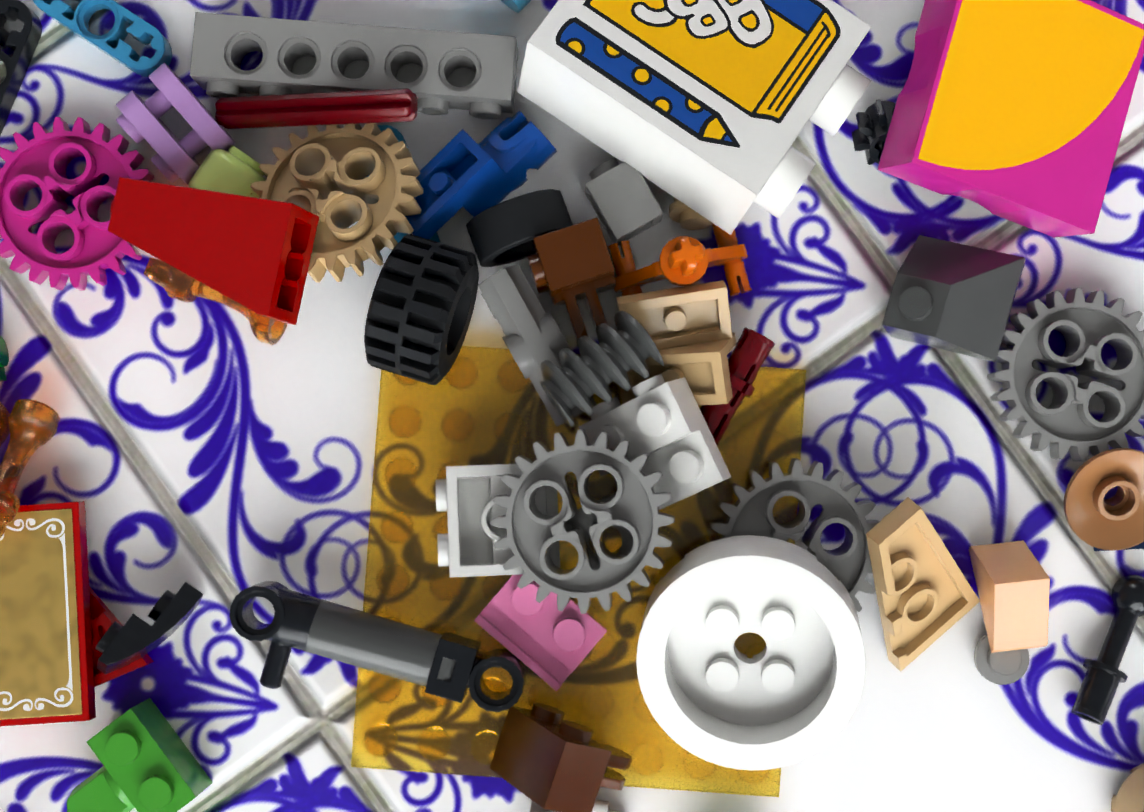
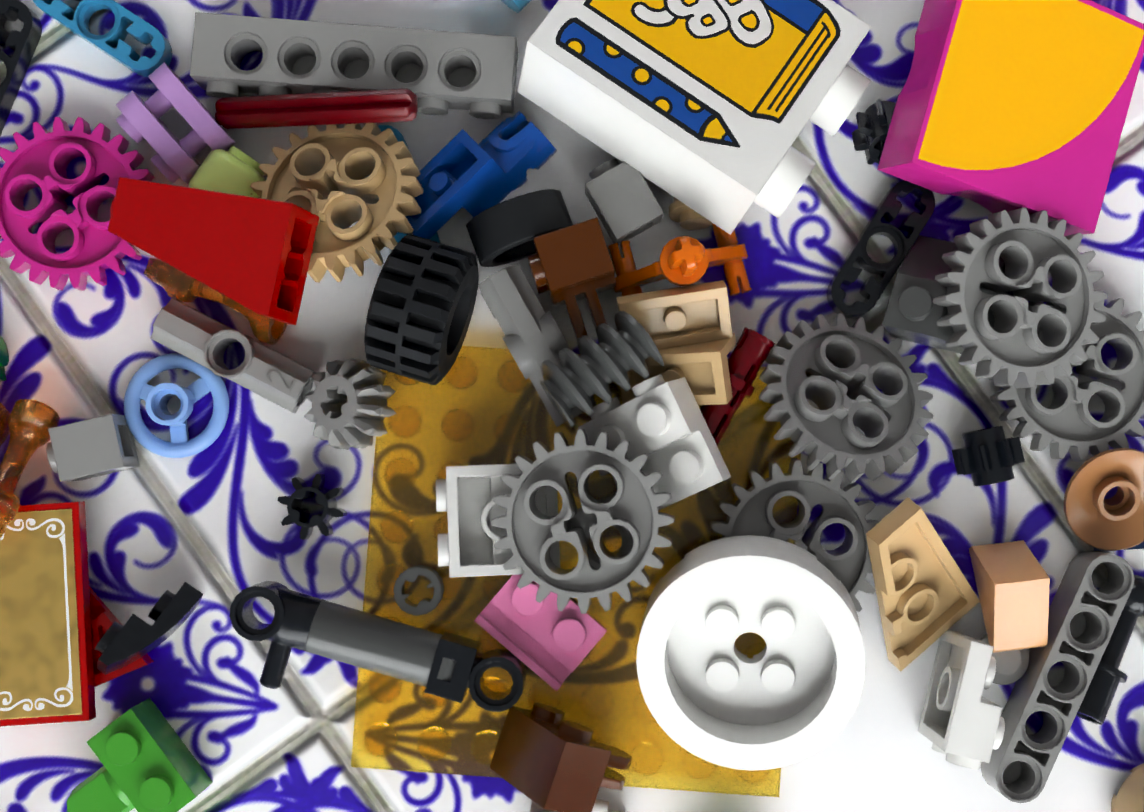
none -> light grey brick [46,414,140,482]
none -> light blue piece [124,353,229,458]
none -> light grey piece [151,298,317,413]
none -> black gear [277,474,347,540]
none -> light grey gear [303,358,397,450]
none -> dark grey bush [393,565,444,616]
none -> light grey gear [759,313,933,483]
none -> black beam [827,180,935,318]
none -> white plate [918,630,1005,770]
none -> light grey gear [933,207,1108,389]
none -> black gear [952,426,1025,486]
none -> light grey beam [981,551,1135,803]

